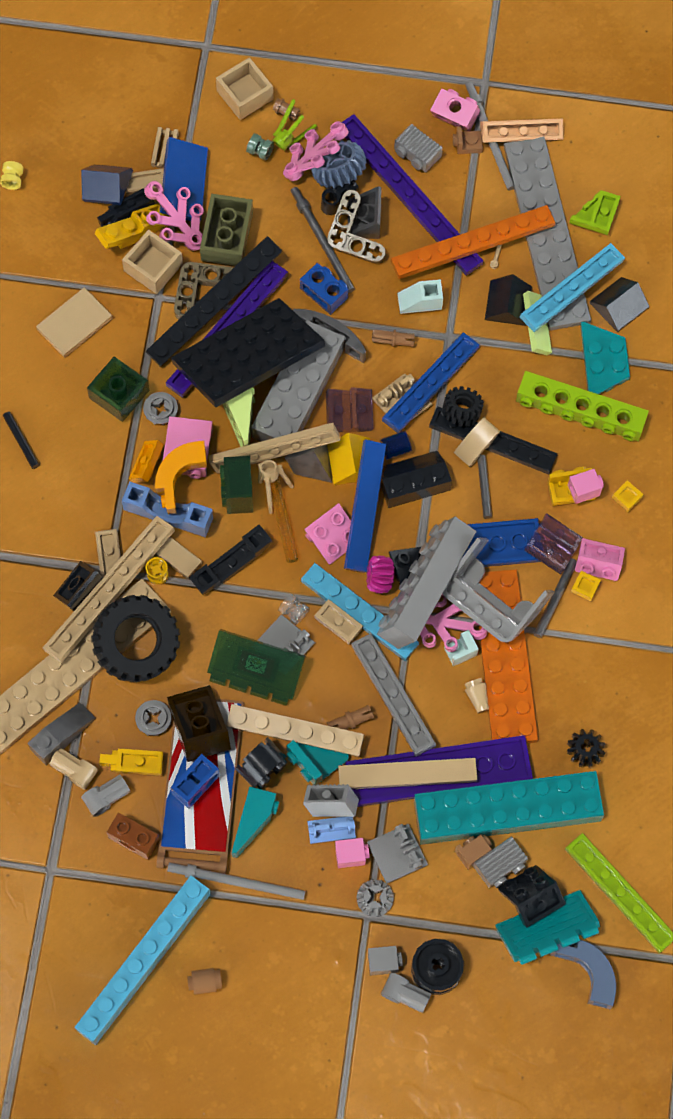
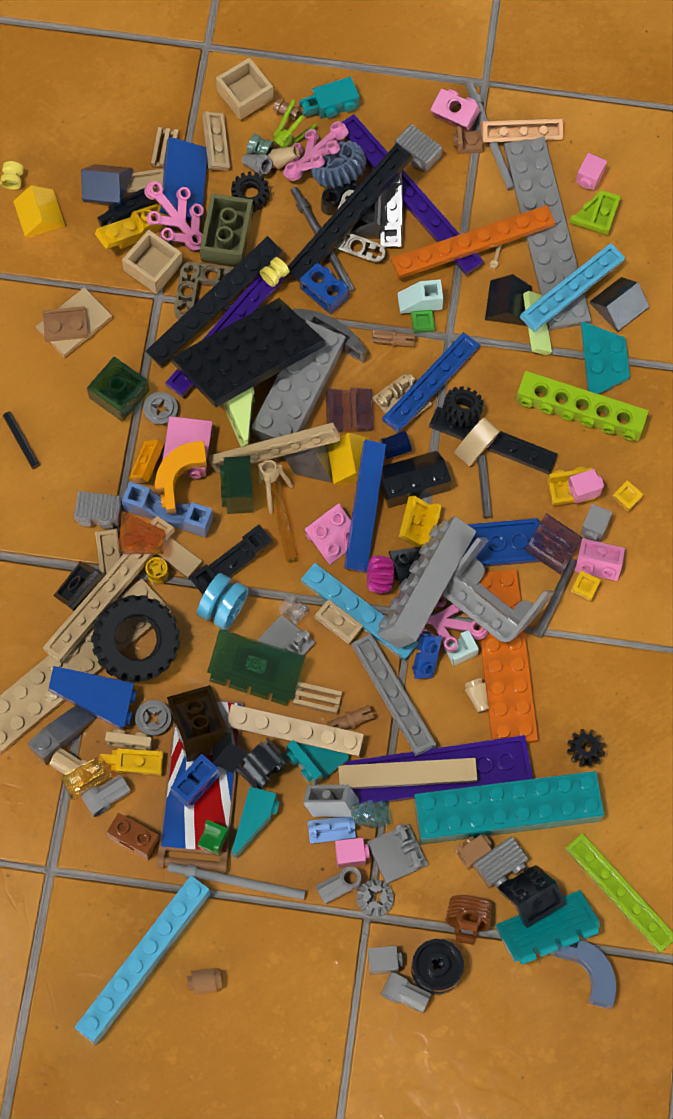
none -> yellow slope [13,185,65,238]
none -> medium nougat plate [42,306,88,342]
none -> blue slope [48,666,137,730]
none -> clear yellow slope [61,755,113,801]
none -> light grey brick [74,491,123,529]
none -> tan plate [105,730,153,751]
none -> clear orange wing [119,512,166,554]
none -> medium azure wheel [197,573,249,631]
none -> green panel [198,820,228,856]
none -> tan tile [202,111,230,171]
none -> black panel [212,732,247,773]
none -> black tyre [231,171,269,212]
none -> light grey cone [242,154,272,175]
none -> light yellow wheel [260,257,290,287]
none -> tan cone [268,145,300,169]
none -> black plate [287,143,413,283]
none -> tan tile [293,682,342,715]
none -> teal brick [299,76,360,119]
none -> light grey piece [316,867,362,904]
none -> clear light blue leg [351,800,390,828]
none -> slope [380,172,403,247]
none -> yellow bracket [399,496,442,547]
none -> bright green tile [411,310,435,334]
none -> blue hinge [412,631,442,679]
none -> dark orange piece [445,895,492,945]
none -> bright pink brick [576,153,607,191]
none -> light grey brick [580,504,612,542]

